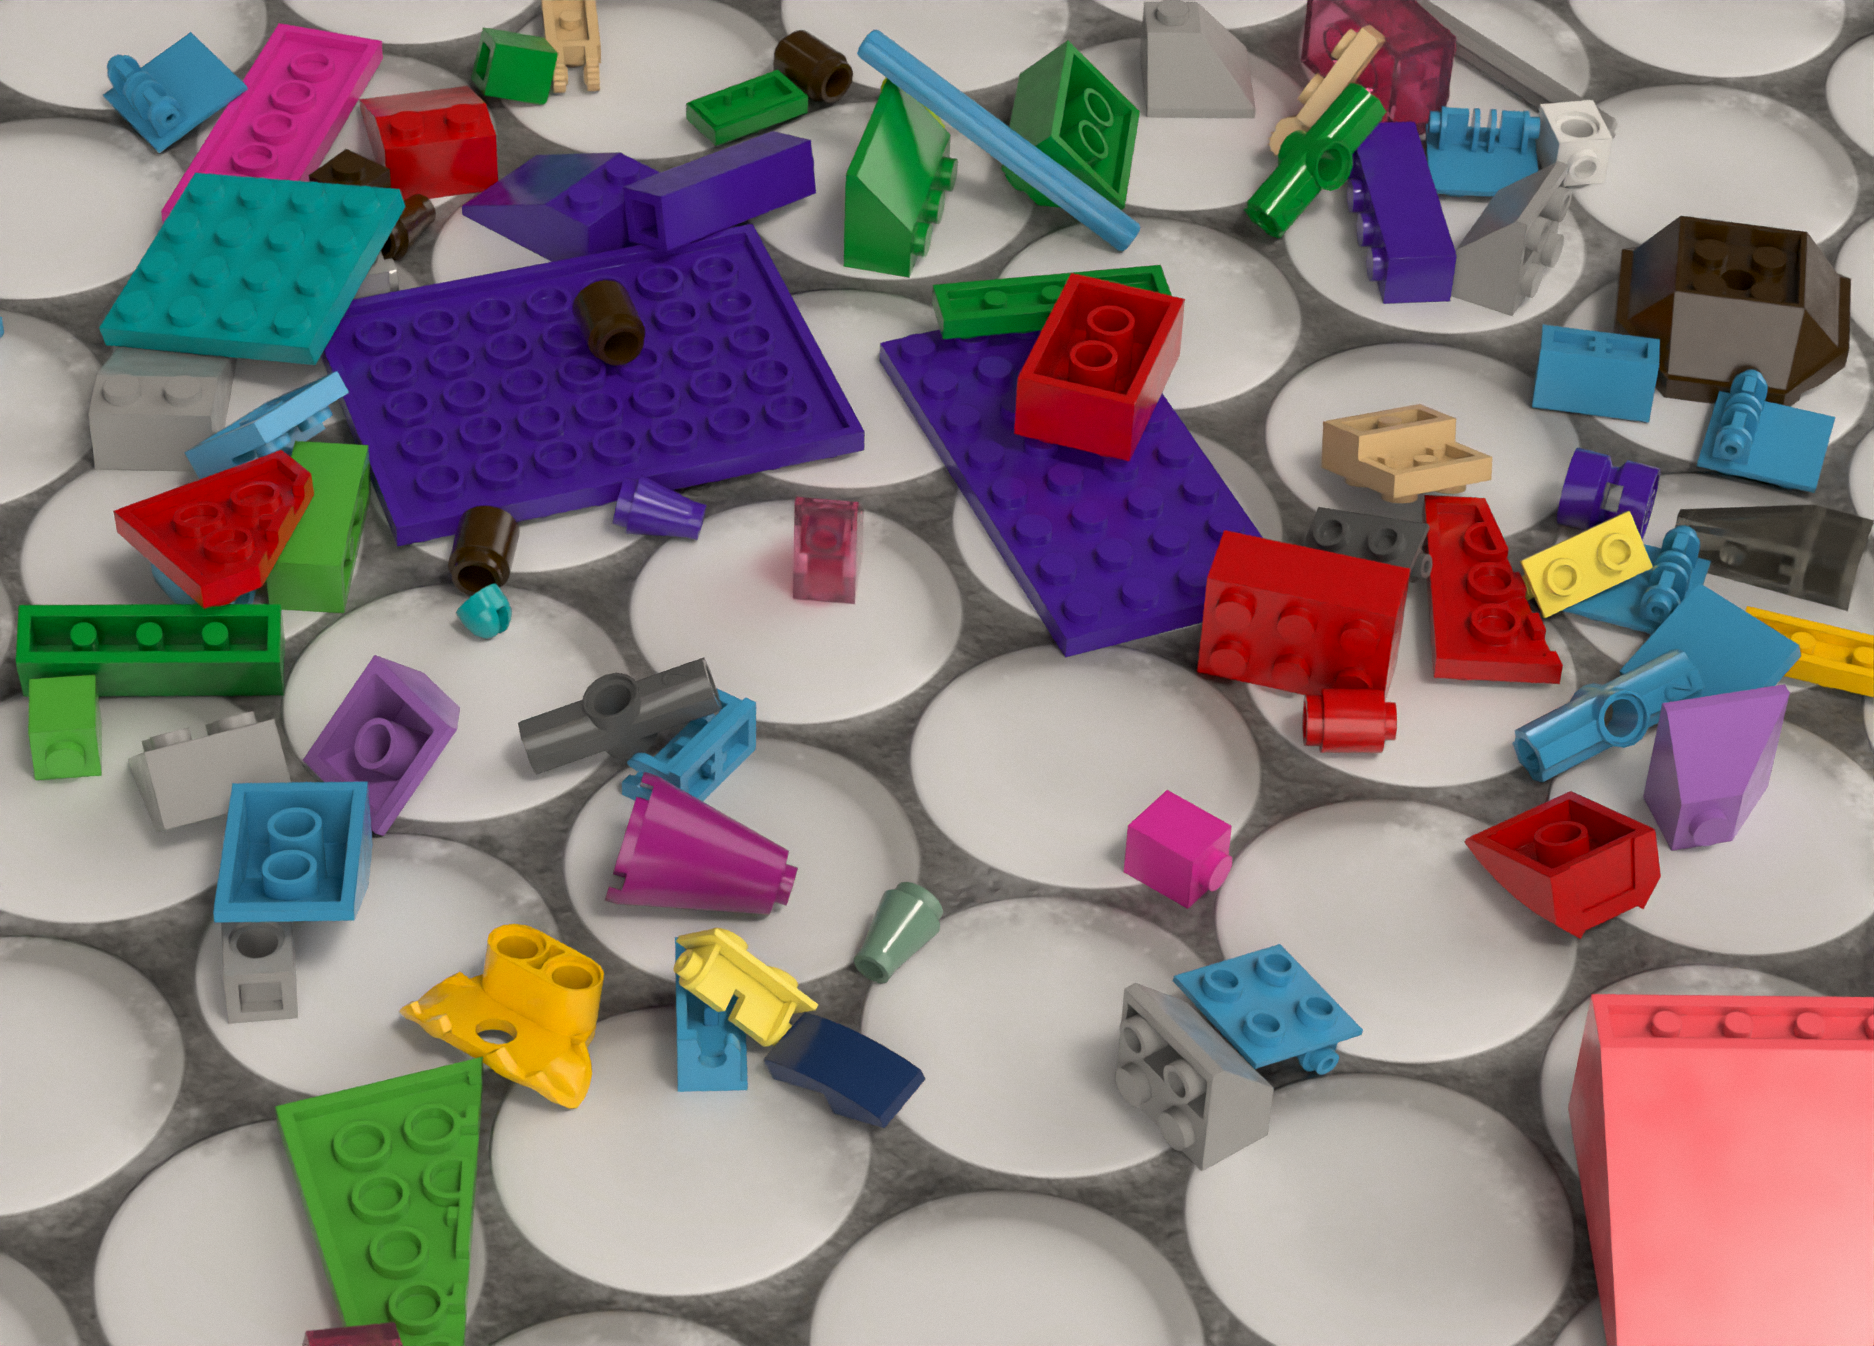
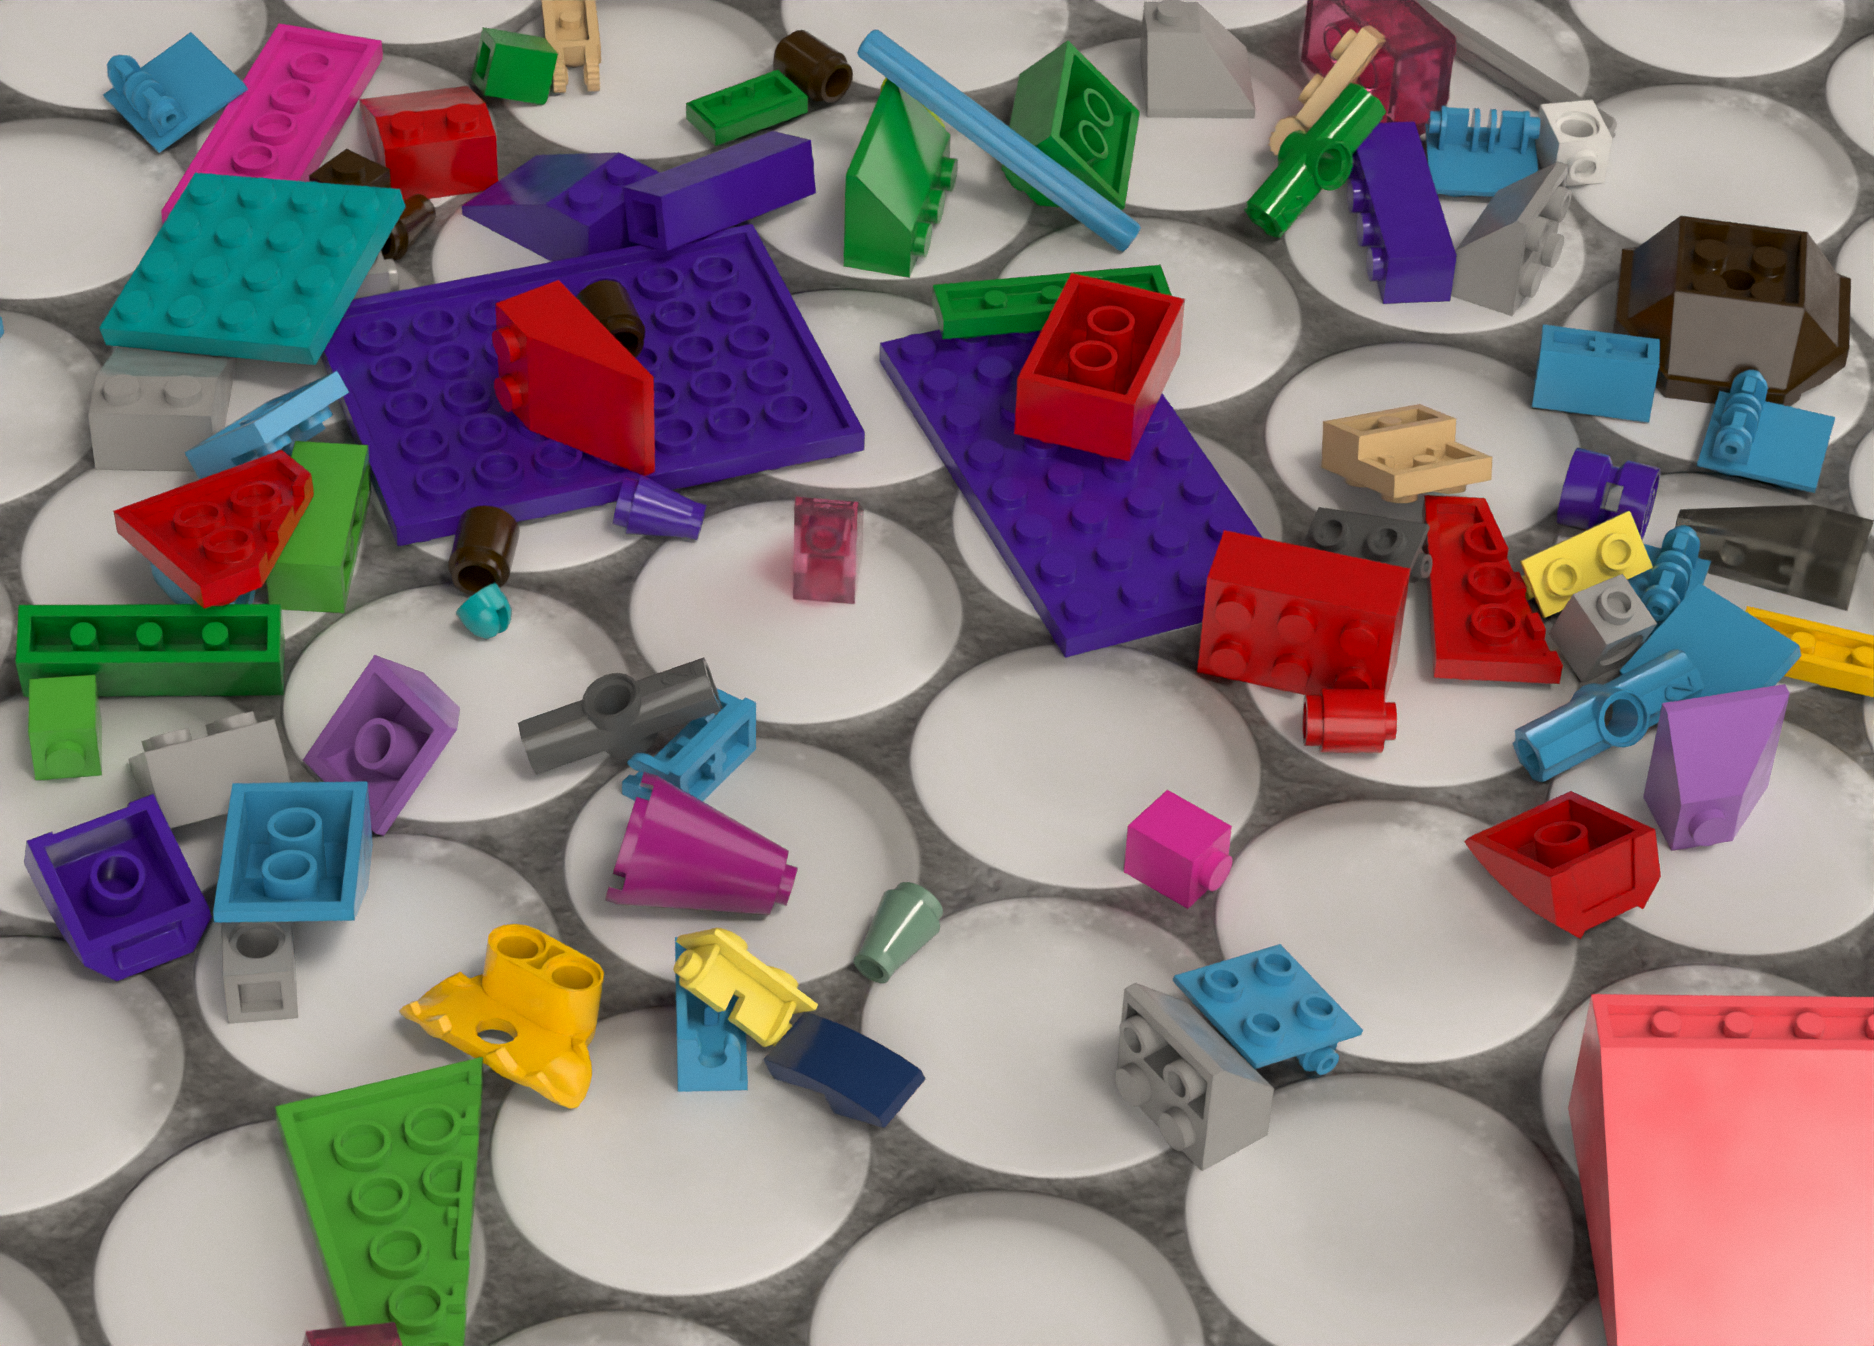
none -> dark purple slope [24,794,212,981]
none -> red slope [492,280,655,476]
none -> light grey brick [1549,574,1657,683]

